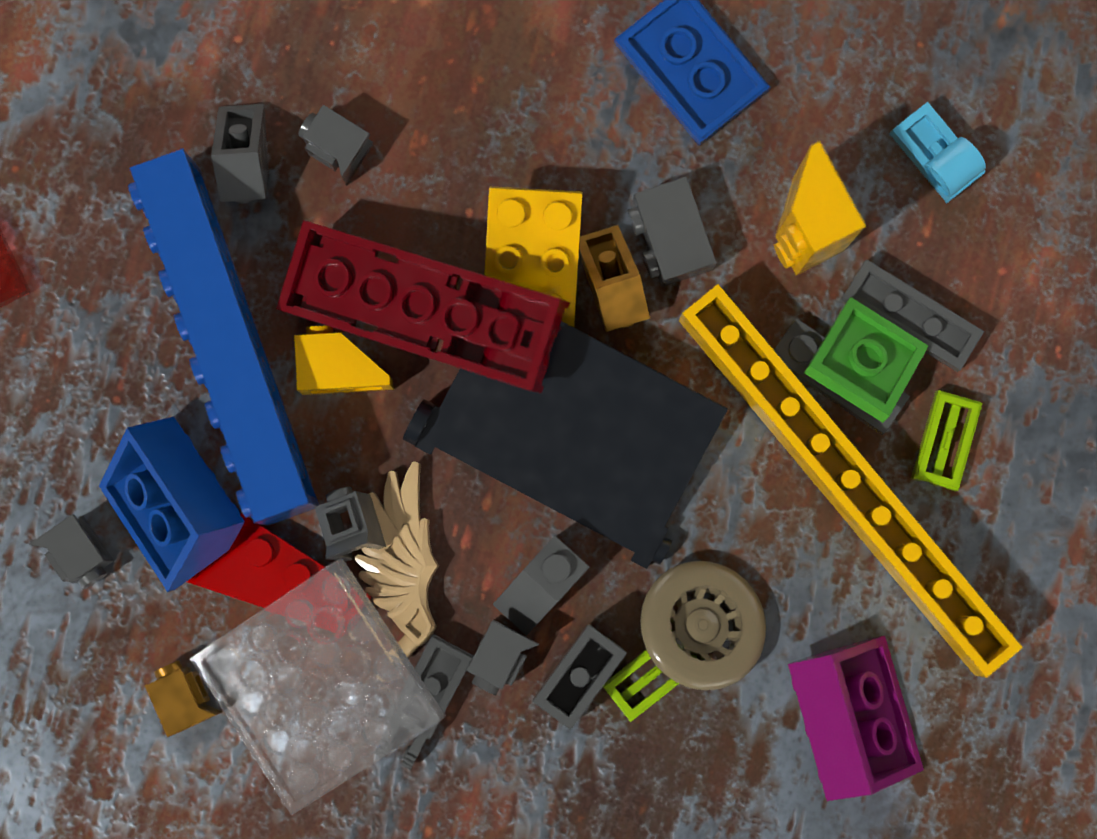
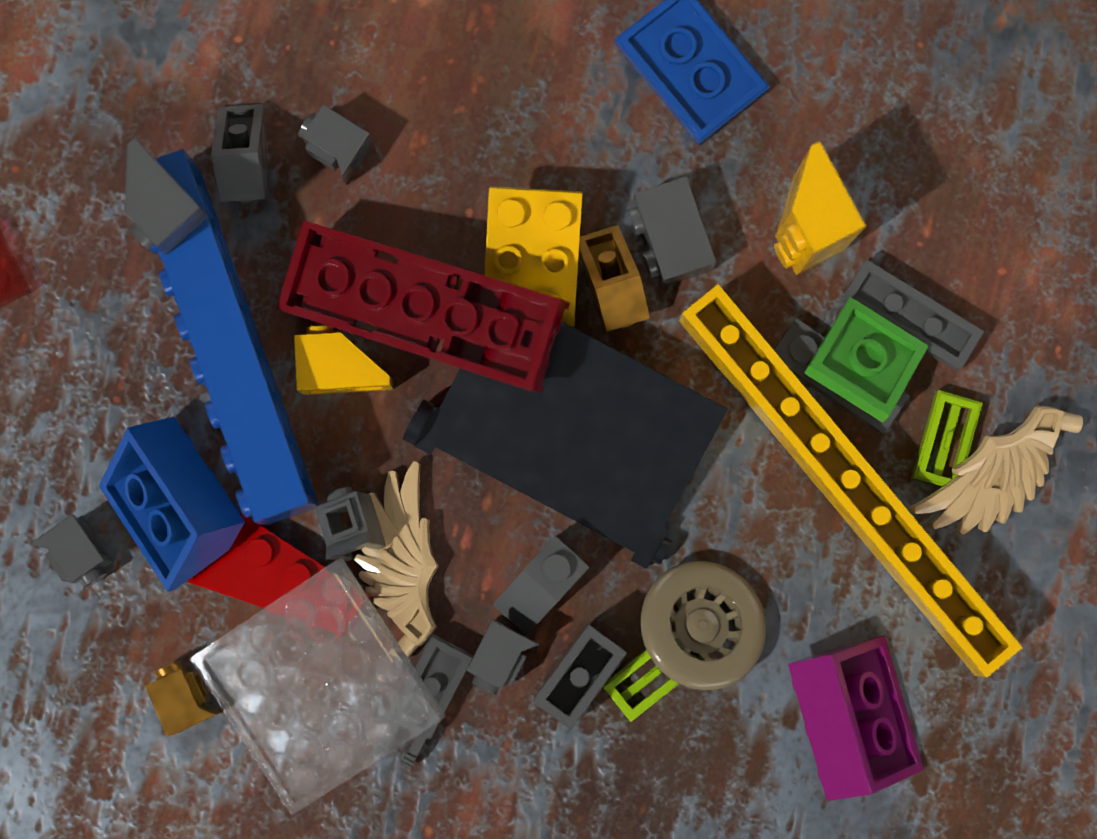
medium azure plate [890,102,986,203] -> none
none -> dark grey slope [124,138,208,255]
none -> tan animal [911,406,1083,535]

